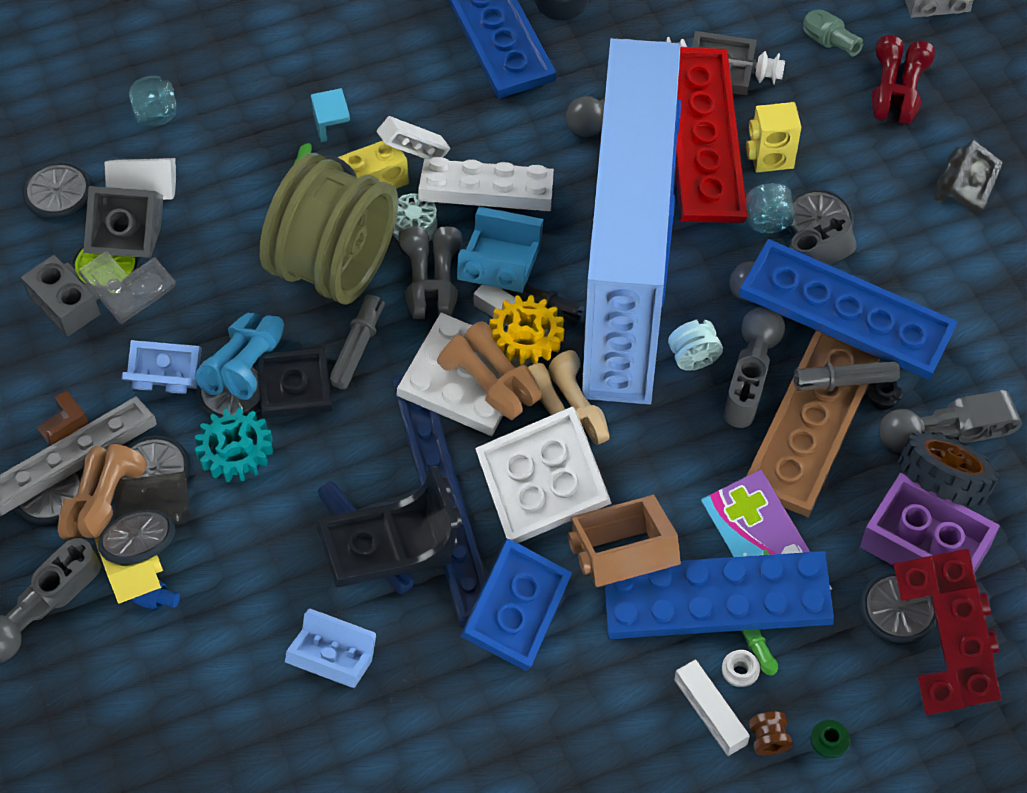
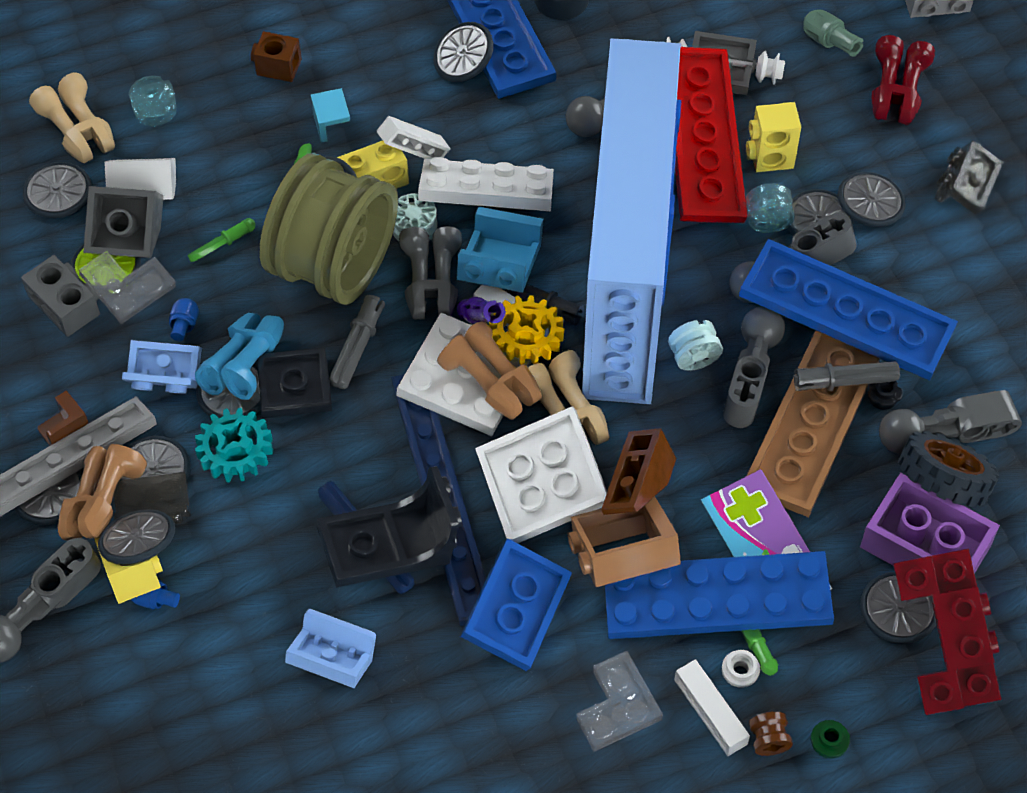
none -> tan piece [29,72,115,163]
none -> blue cylinder [169,298,199,342]
none -> bright green piece [187,218,256,262]
none -> reddish brown brick [251,31,302,82]
none -> wheel [433,22,493,82]
none -> dark purple pin [457,297,506,324]
none -> clear plate [576,651,663,752]
none -> reddish brown slope [601,428,677,515]
none -> flat silver wheel [838,172,906,227]

